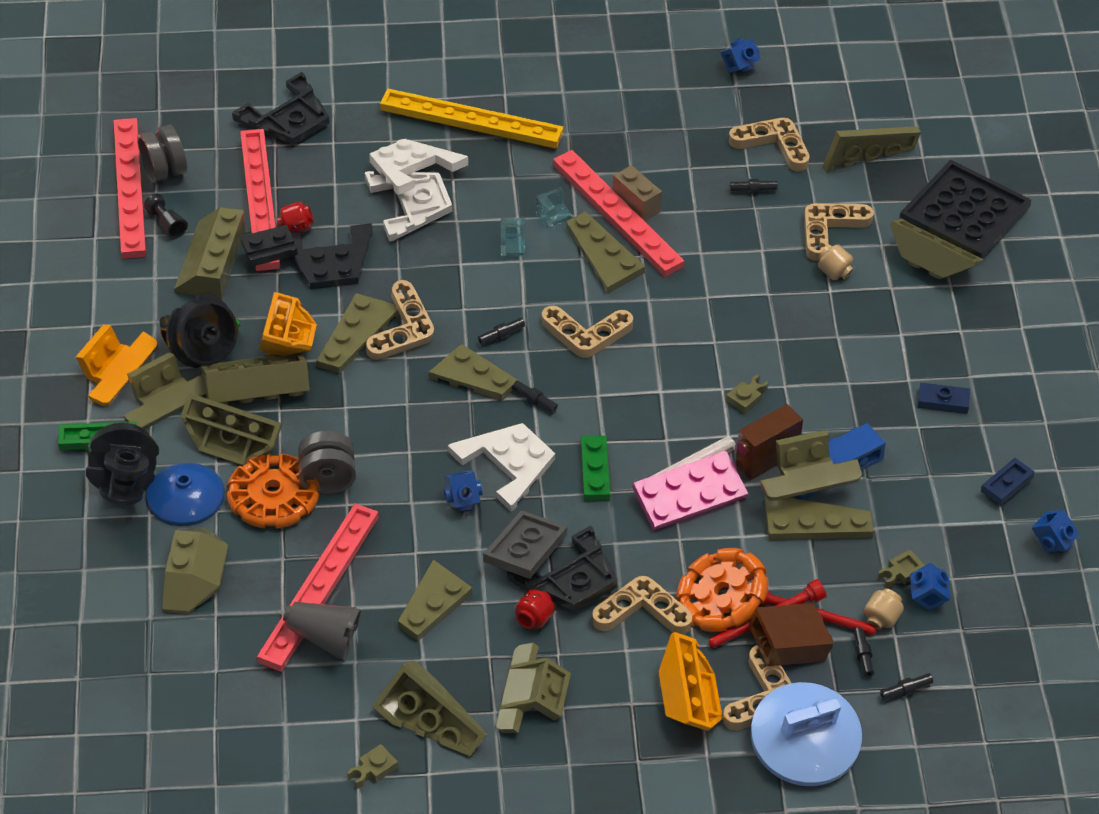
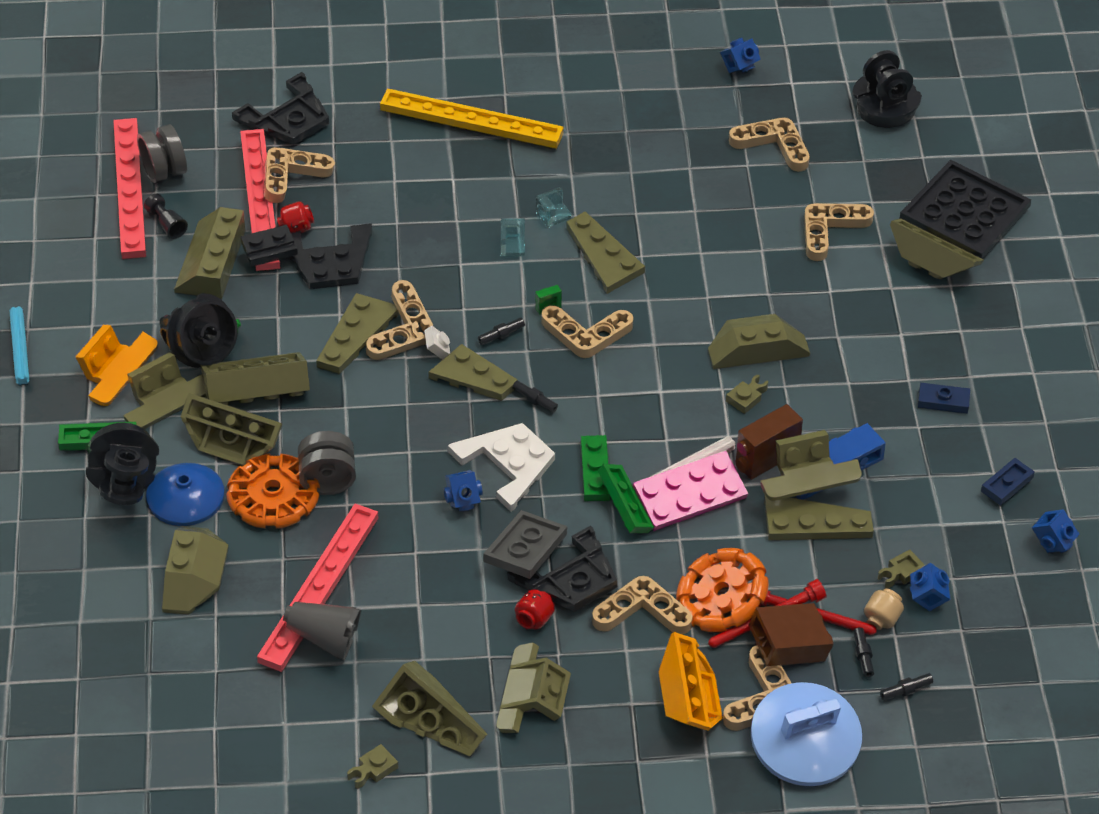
light orange wedge [259,292,317,357] -> none
white wing [365,171,452,242] -> none
white wing [369,139,468,195] -> none
olive wing [398,560,472,641] -> none
coral plate [553,150,684,277] -> none
brick [613,165,662,221] -> none
black bar [730,179,778,193] -> none
tan head [817,245,854,280] -> none
olive wing [822,126,921,173] -> none
none -> medium azure axle [9,306,30,385]
none -> tan beam [264,147,335,203]
none -> white plate [424,326,450,360]
none -> green plate [535,285,562,315]
none -> green plate [598,464,654,533]
none -> olive wedge [708,314,810,369]
none -> black piece [852,50,922,128]

